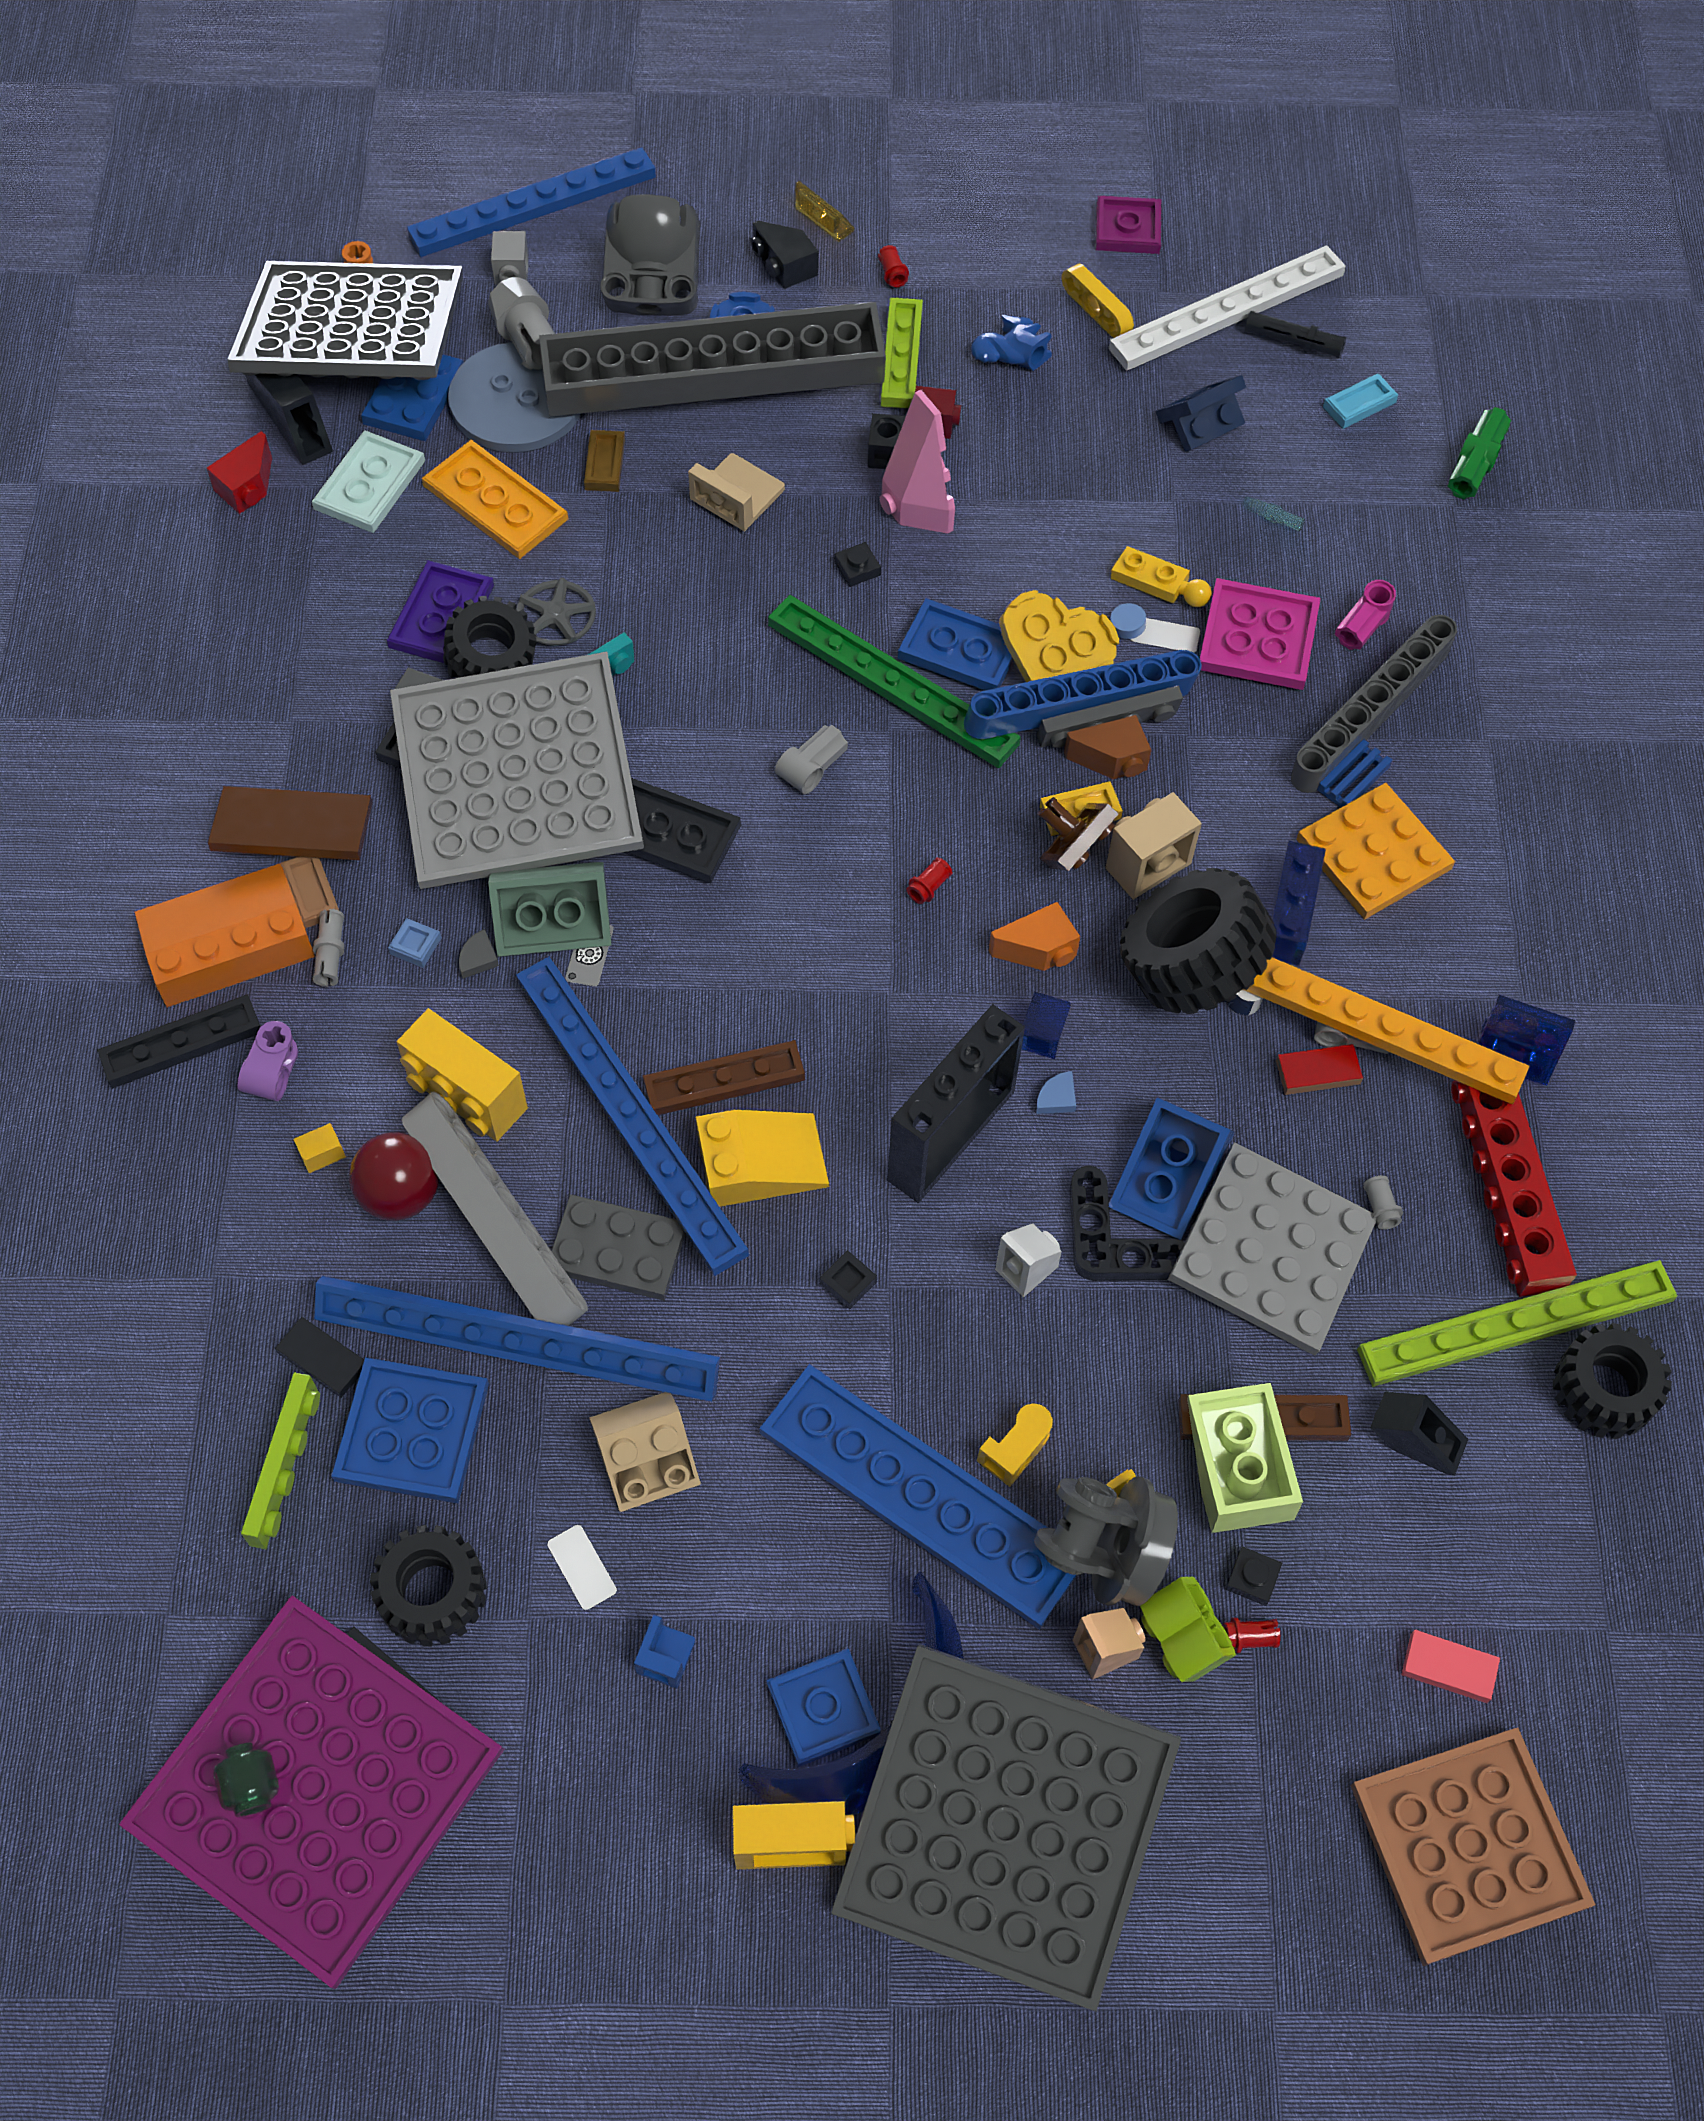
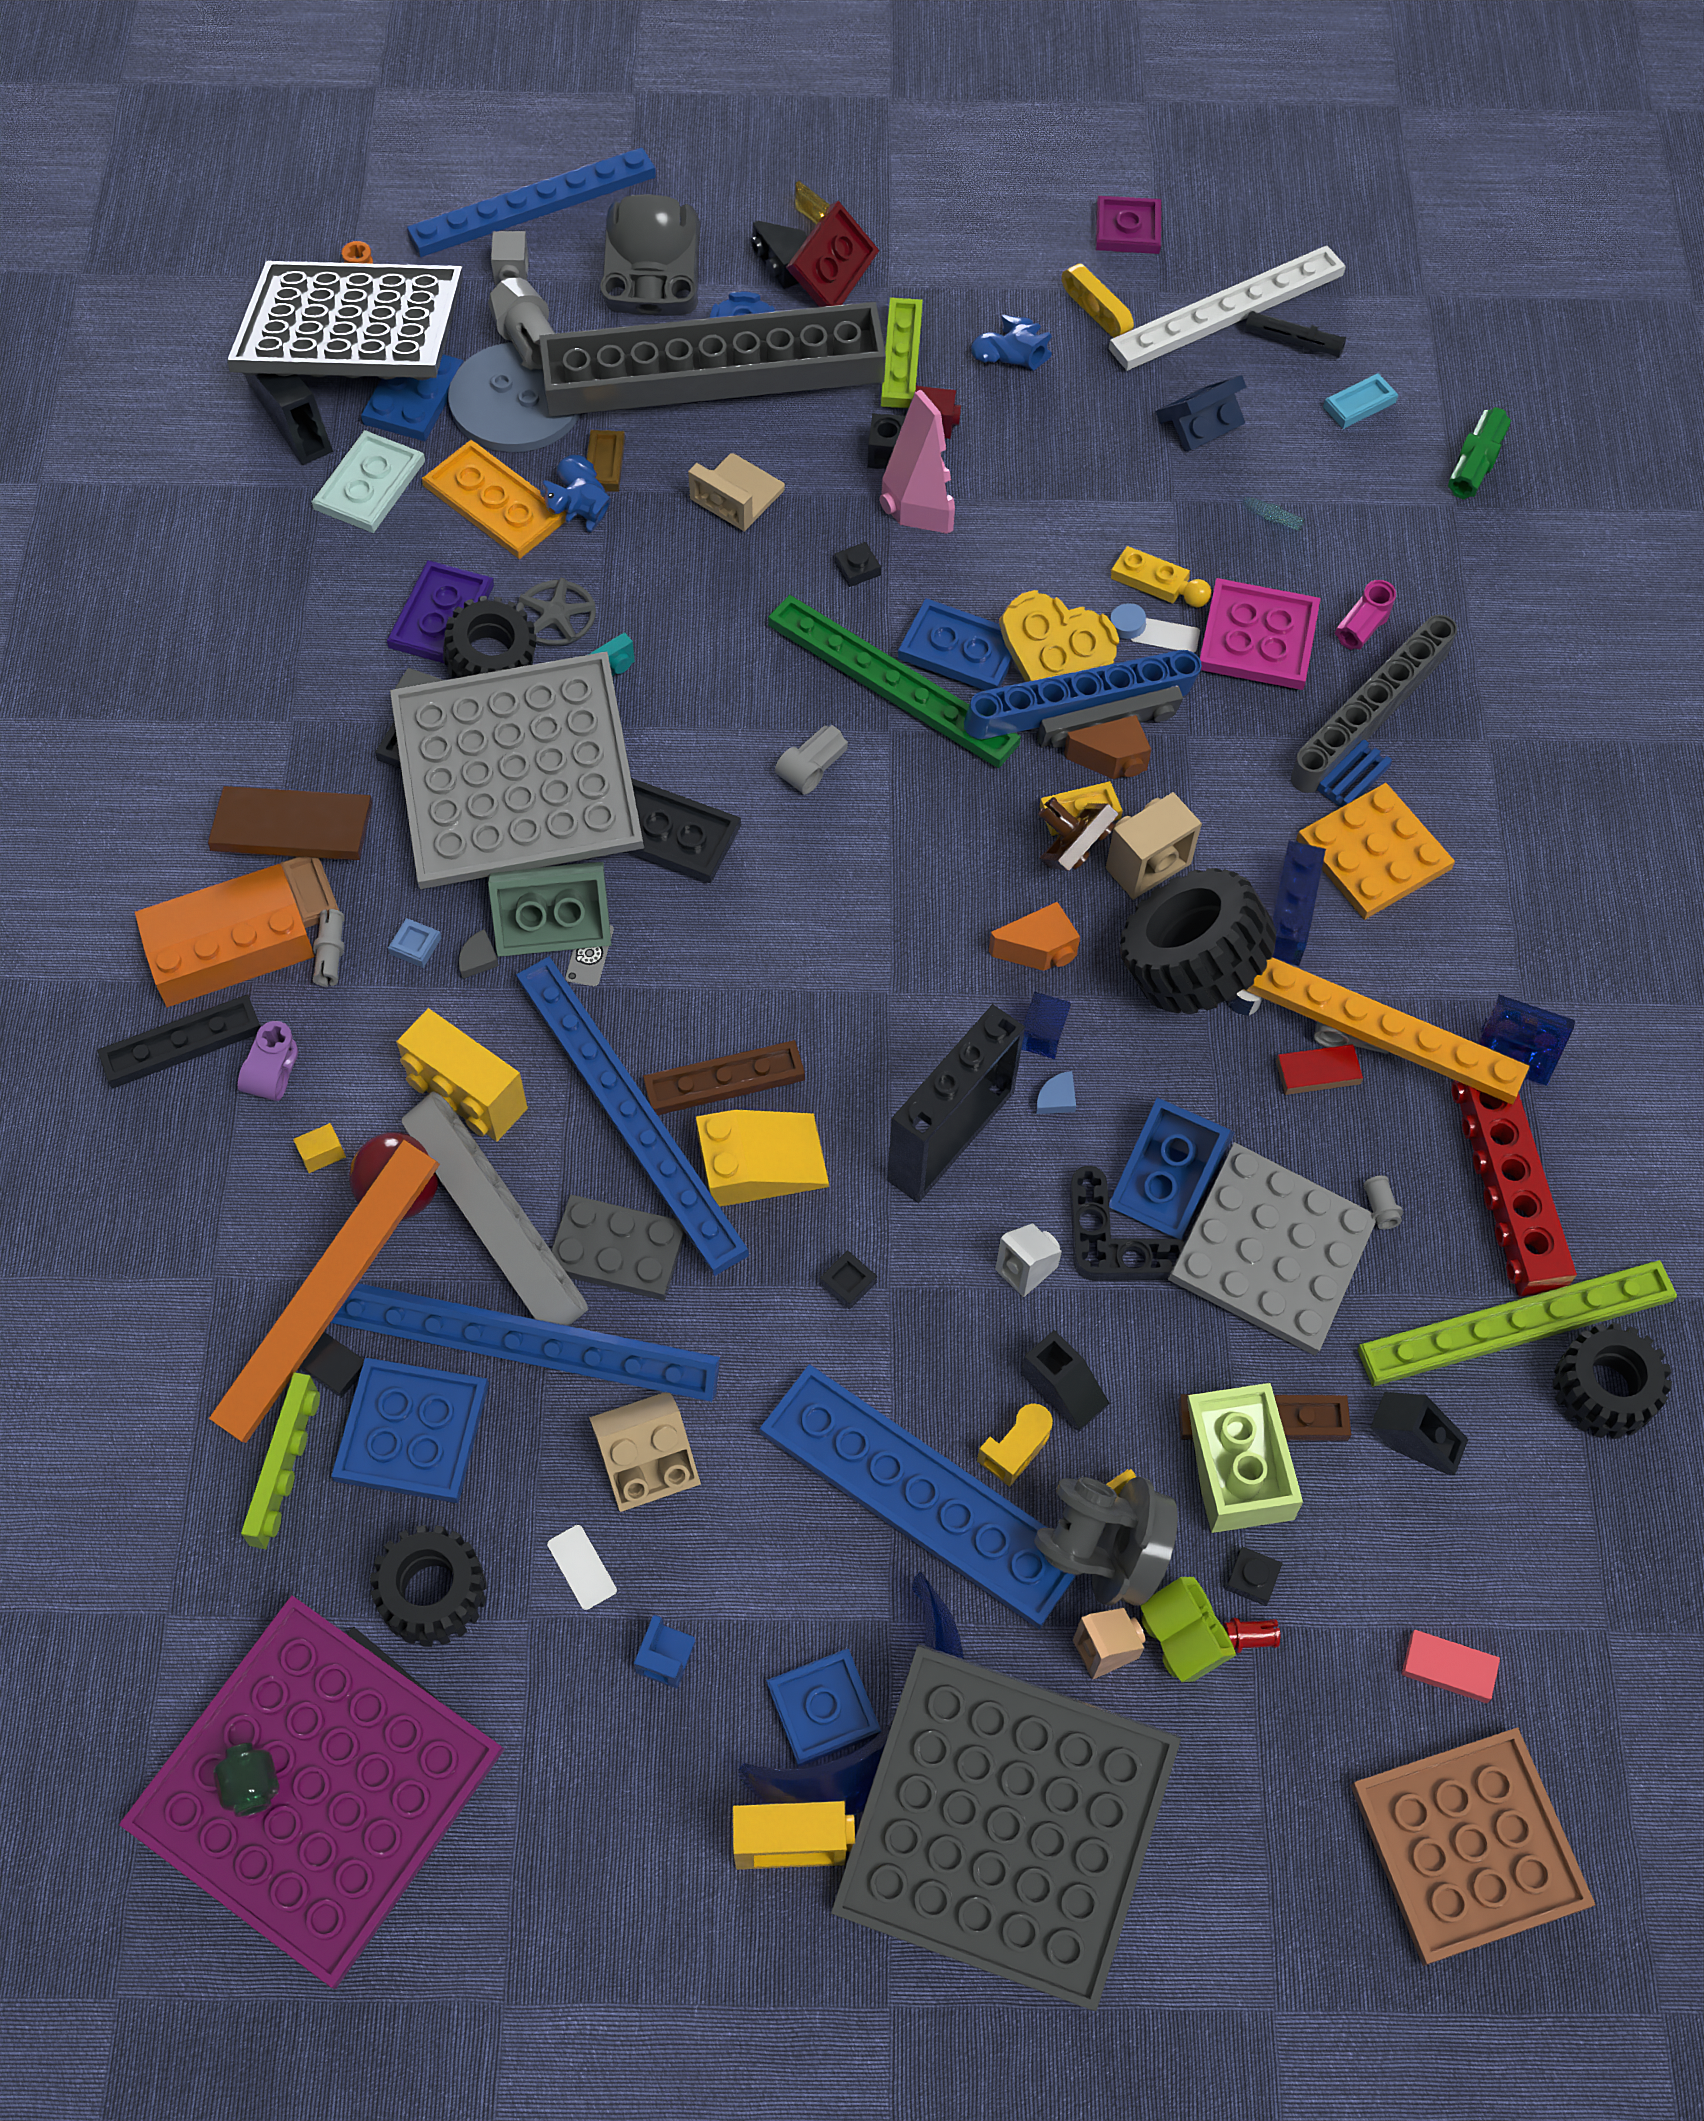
red slope [207,431,272,514] -> none
red pin [878,245,909,288] -> none
red pin [907,857,953,904] -> none
none -> orange tile [209,1140,440,1443]
none -> blue animal [540,454,611,533]
none -> dark red tile [786,200,880,307]
none -> black slope [1020,1330,1109,1432]

